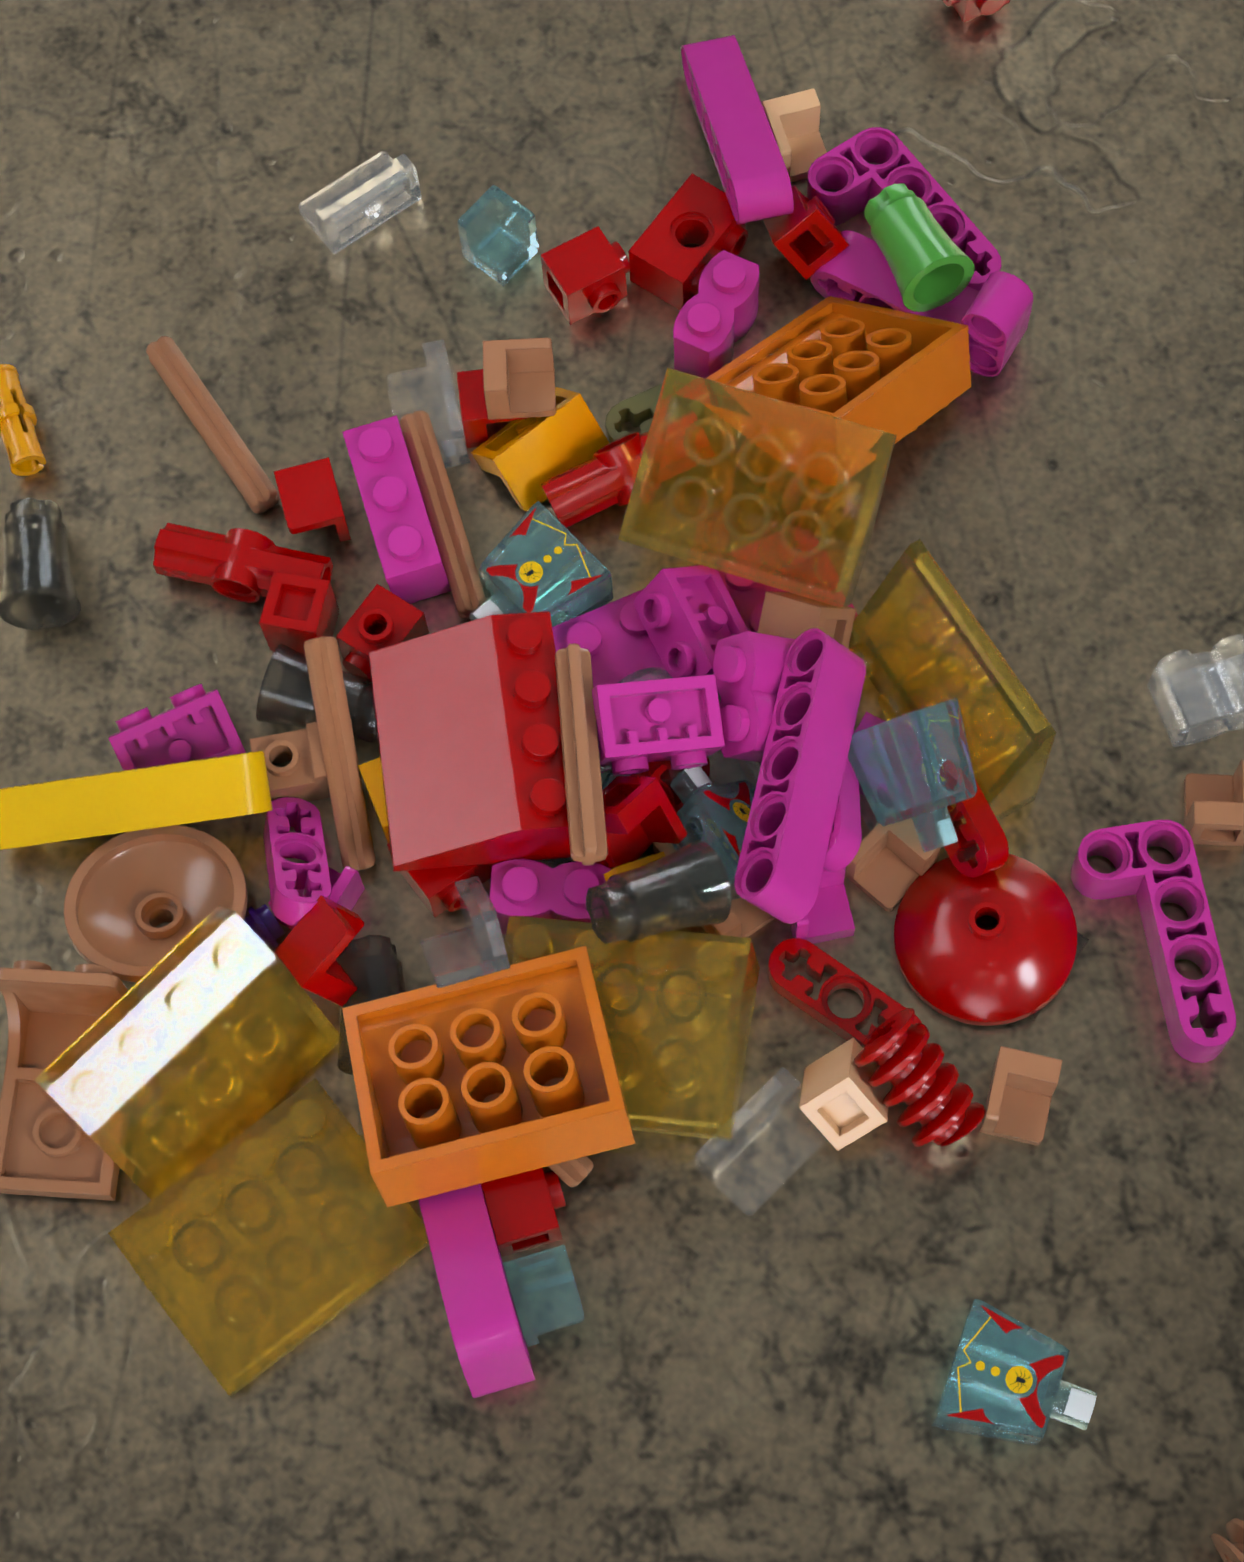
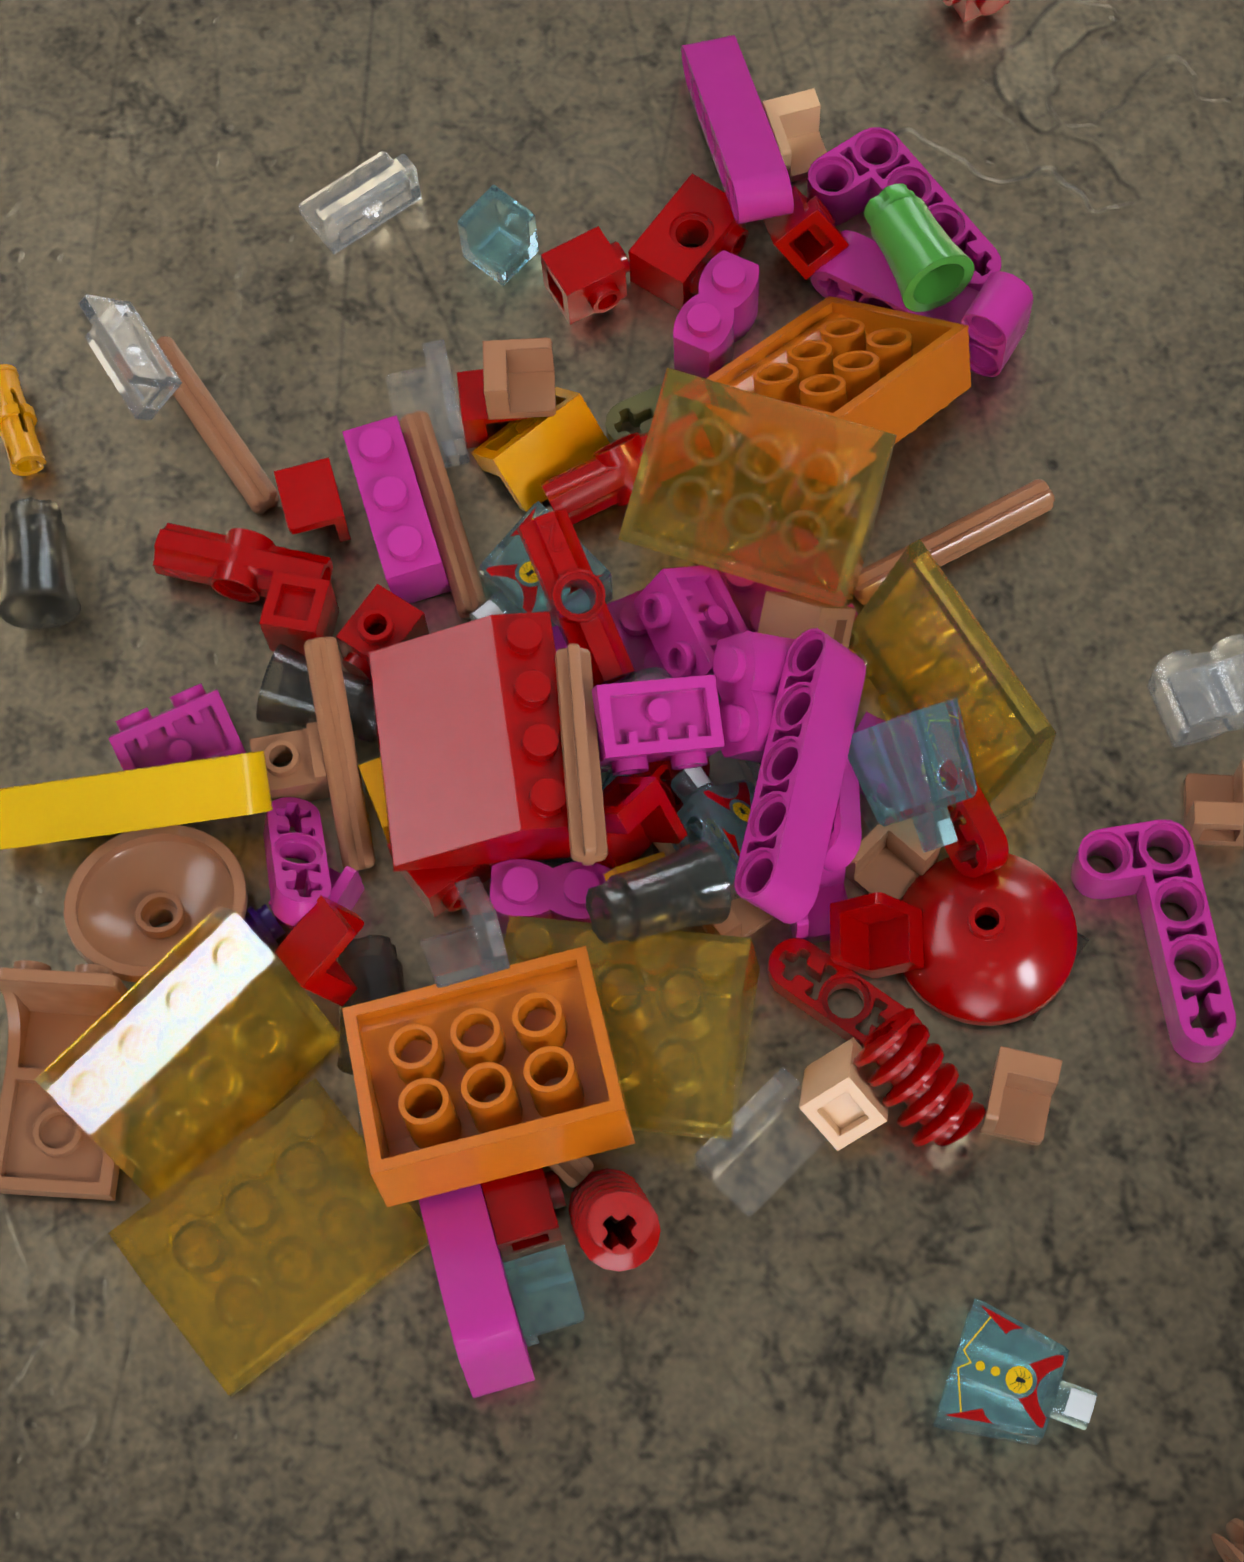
none -> clear panel [79,294,182,420]
none -> red piece [517,508,635,687]
none -> red piece [568,1168,661,1272]
none -> red panel [830,892,924,979]
none -> nougat axle [849,479,1055,605]

